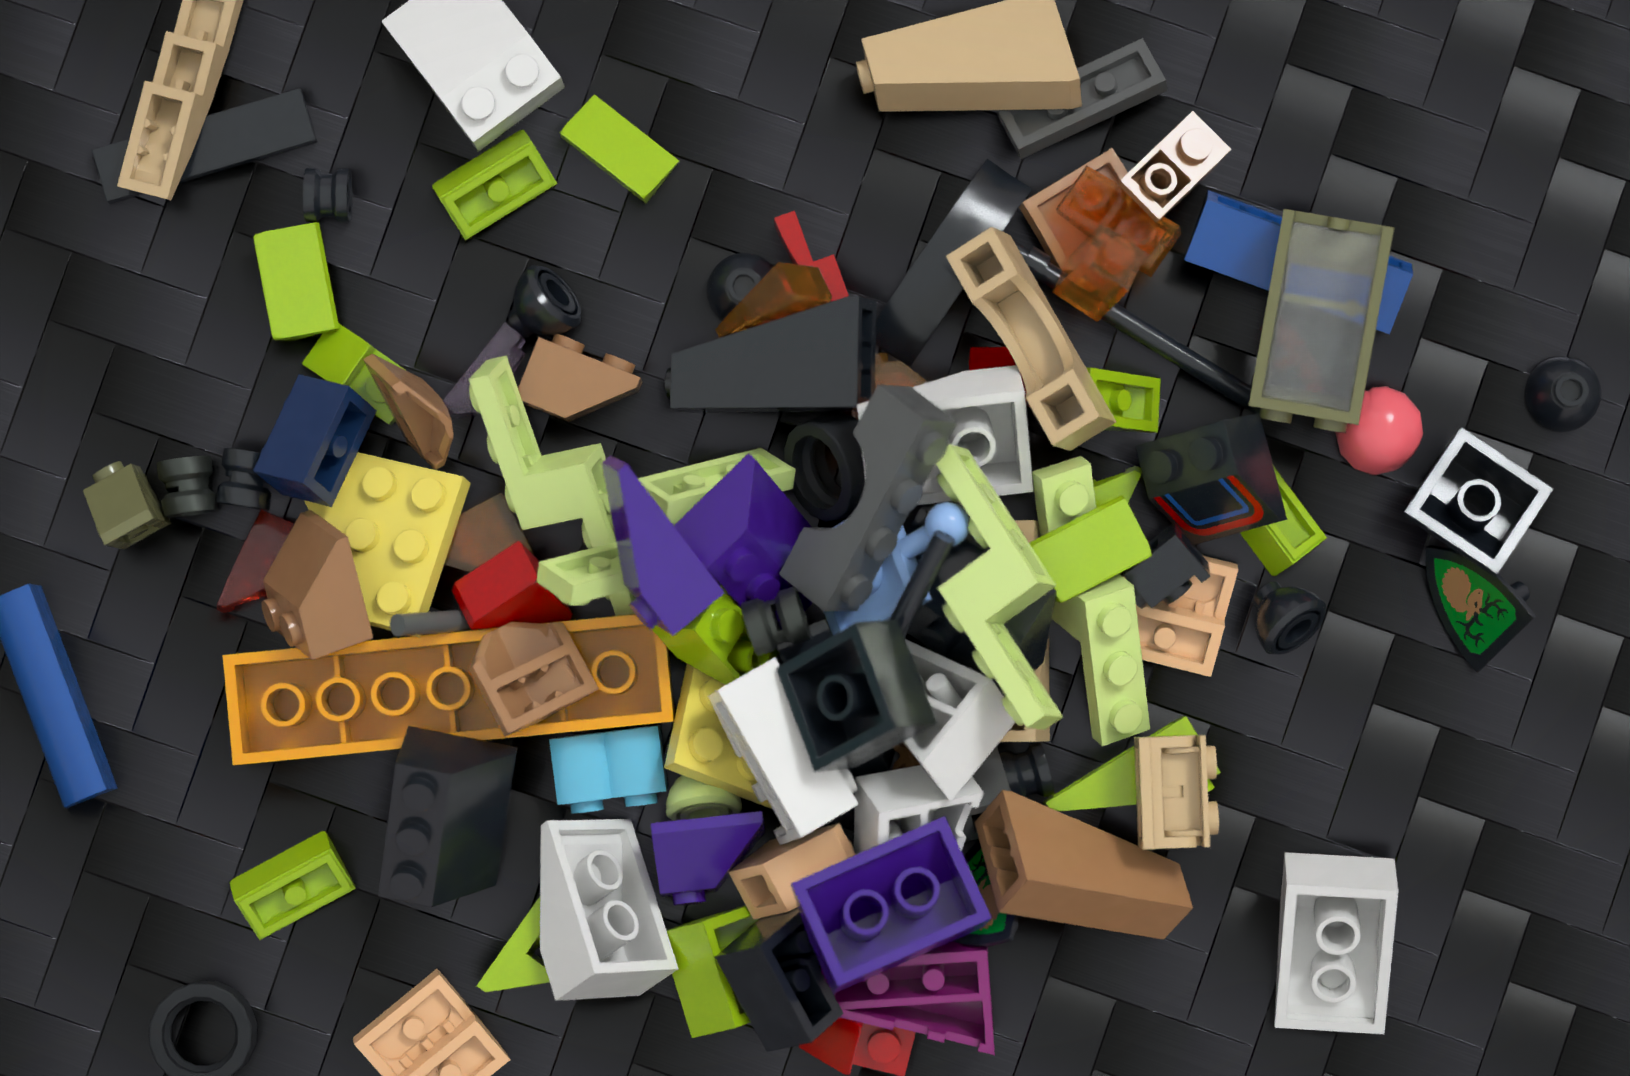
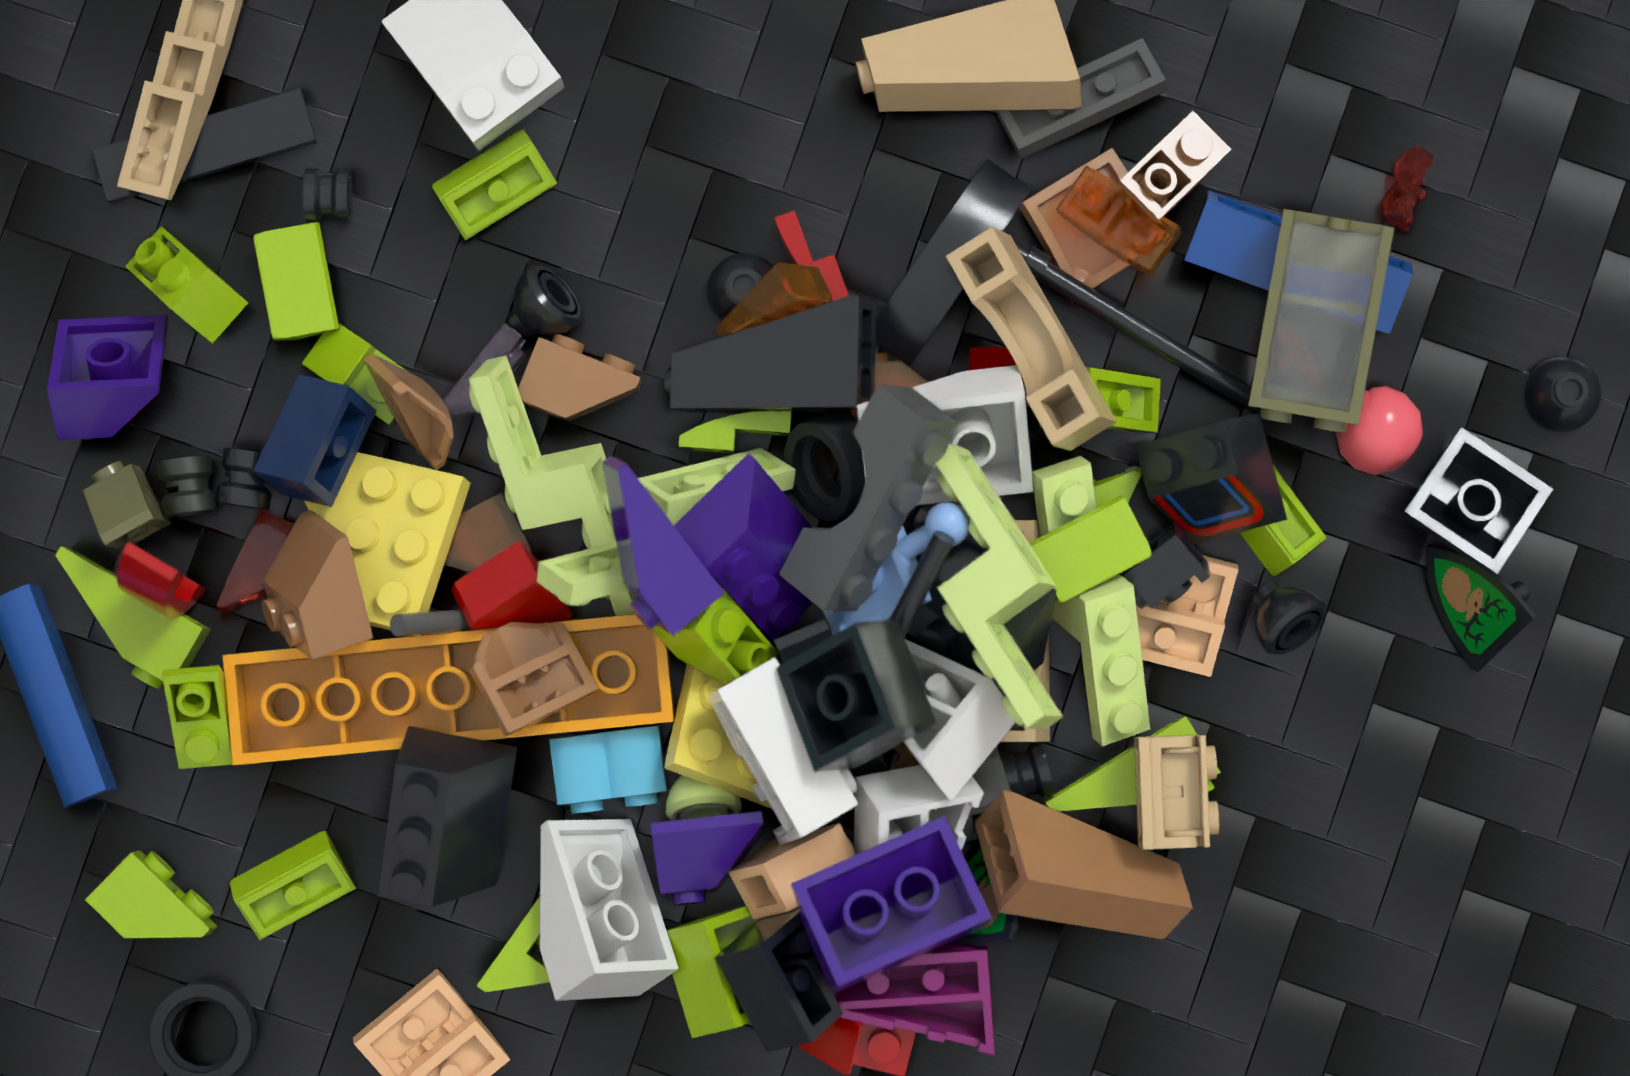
lime slope [559,94,679,204] -> none
pearl dark grey wheel [741,587,812,656] -> none
clear orange brick [1053,223,1146,322] -> none
white slope [1274,852,1398,1034] -> none
none -> dark purple slope [47,315,168,440]
none -> lime slope [55,546,211,689]
none -> lime slope [85,850,218,938]
none -> red slope [117,542,205,619]
none -> lime slope [126,226,248,344]
none -> lime slope [162,665,233,769]
none -> lime slope [679,410,792,454]
none -> clear red piece [1382,146,1434,232]

